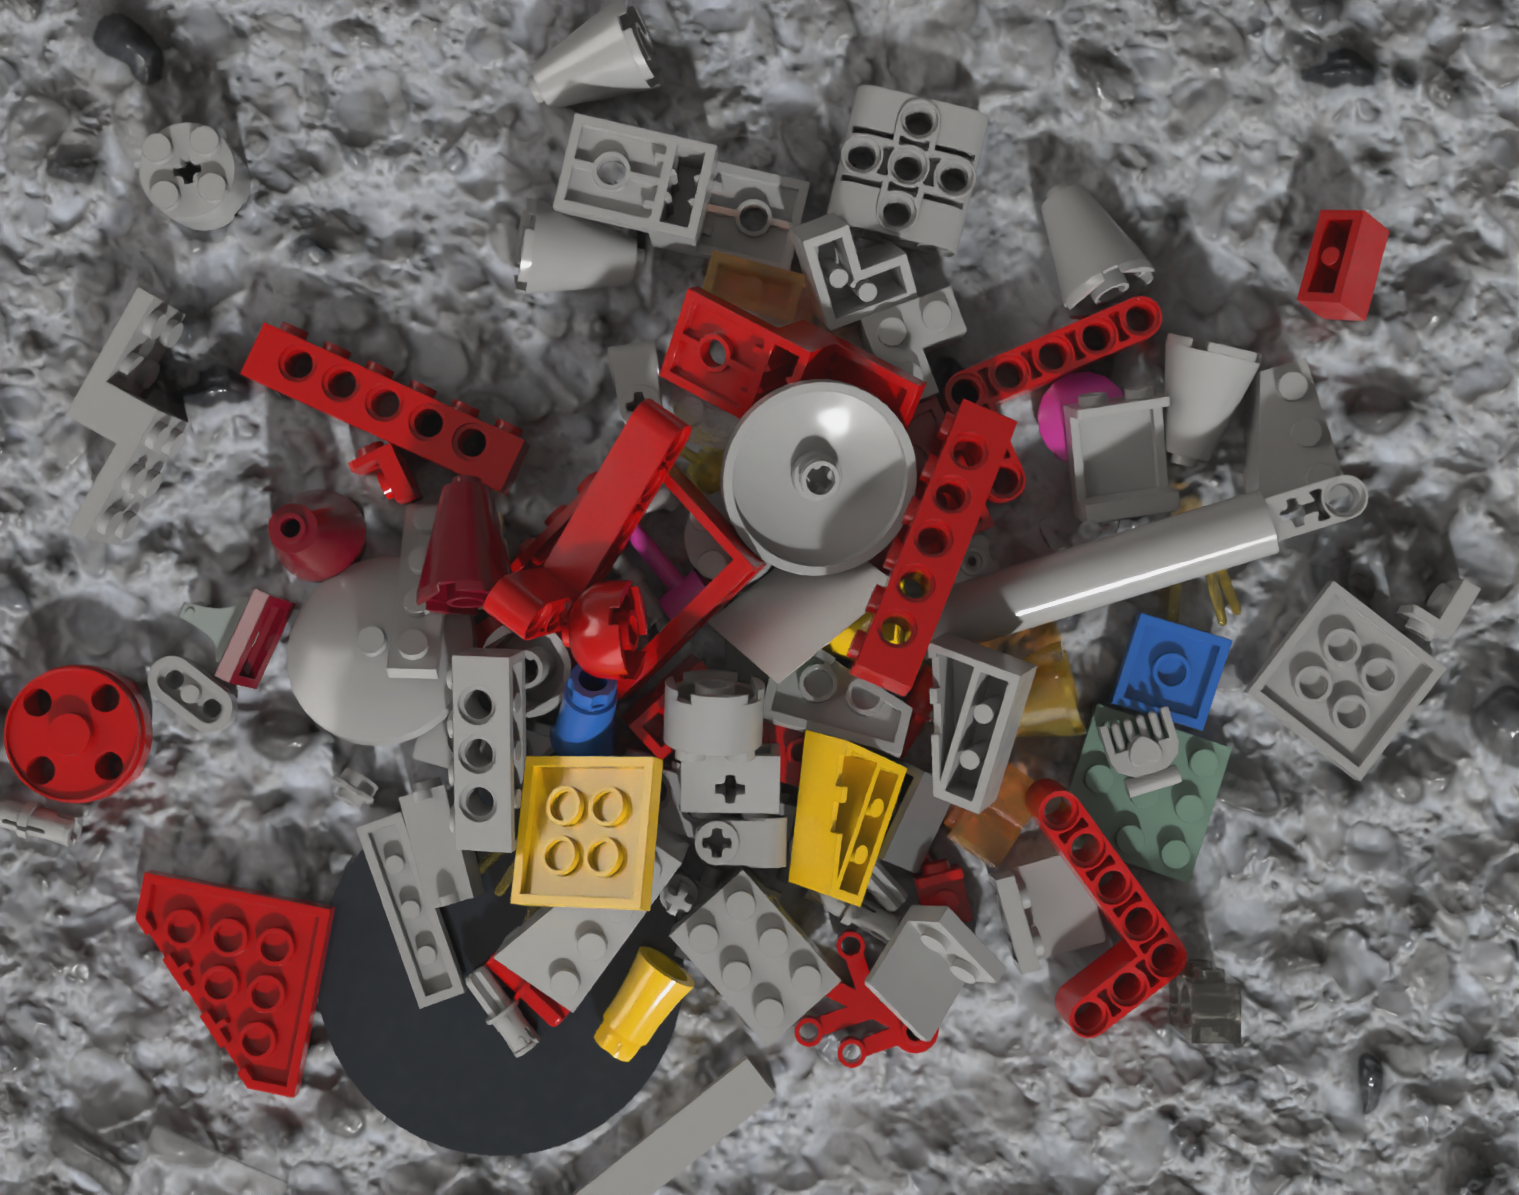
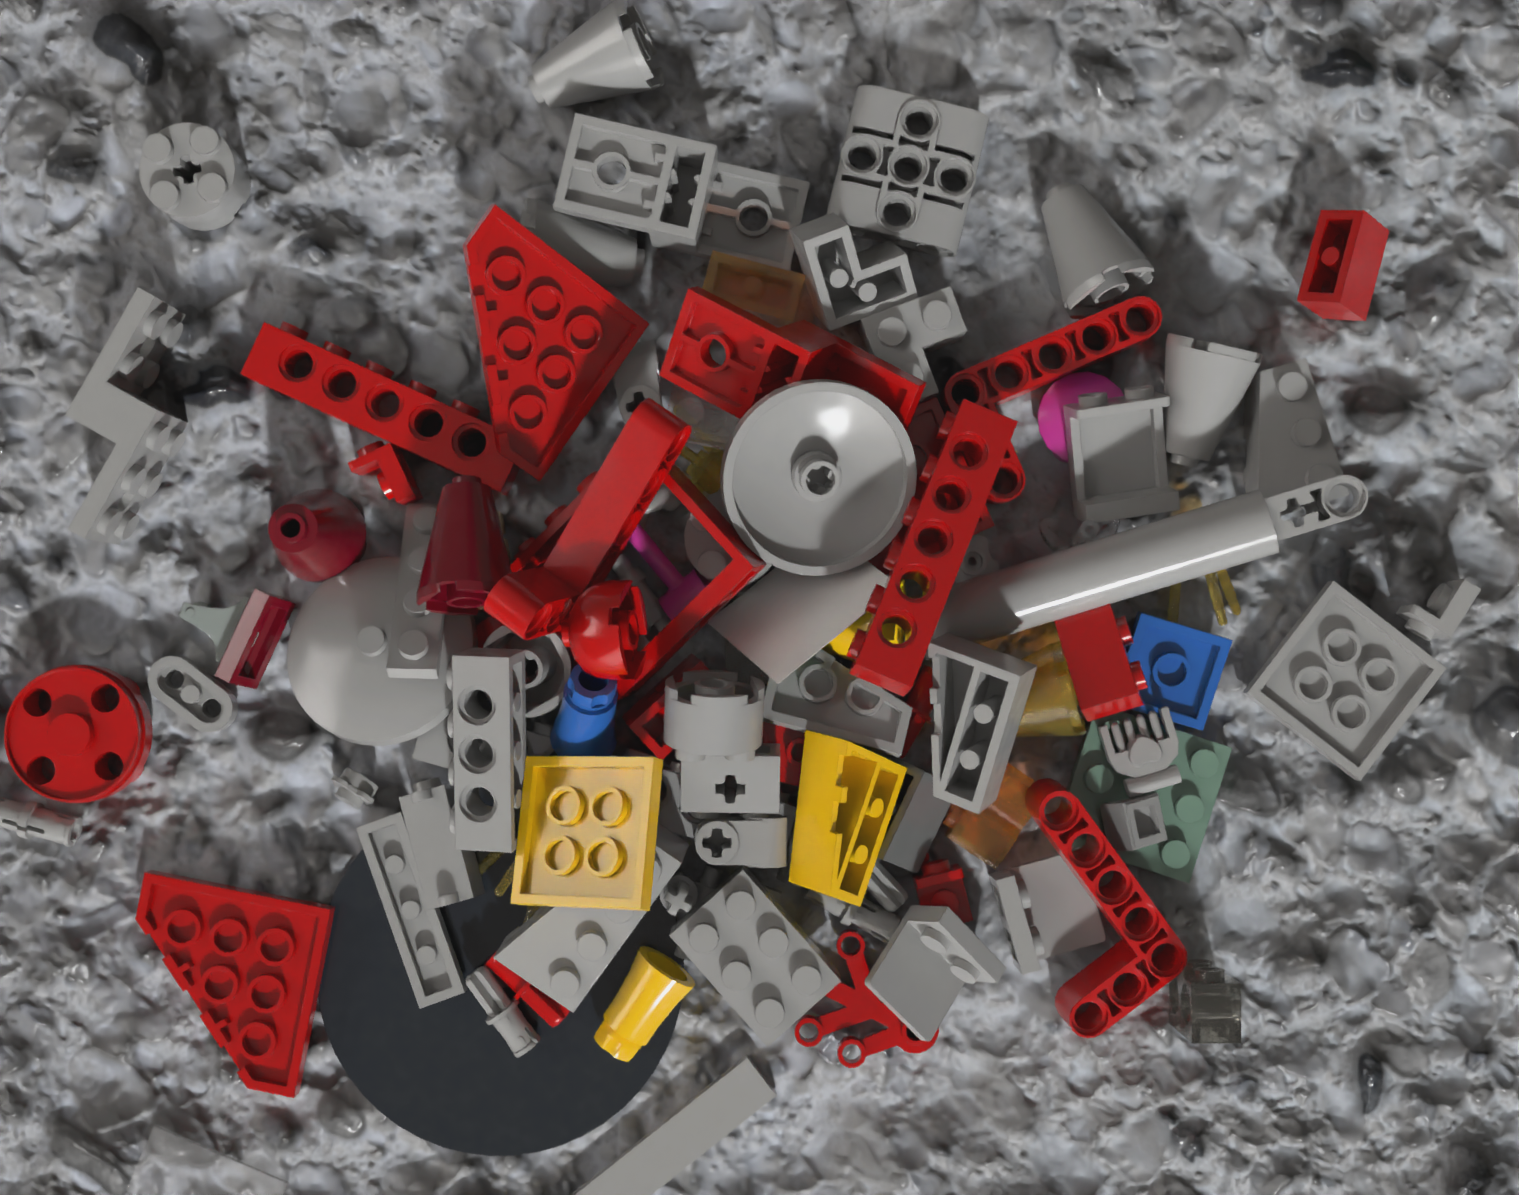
none -> red plate [463,204,650,481]
none -> red brick [1054,604,1148,722]
none -> light grey slope [1100,793,1168,851]

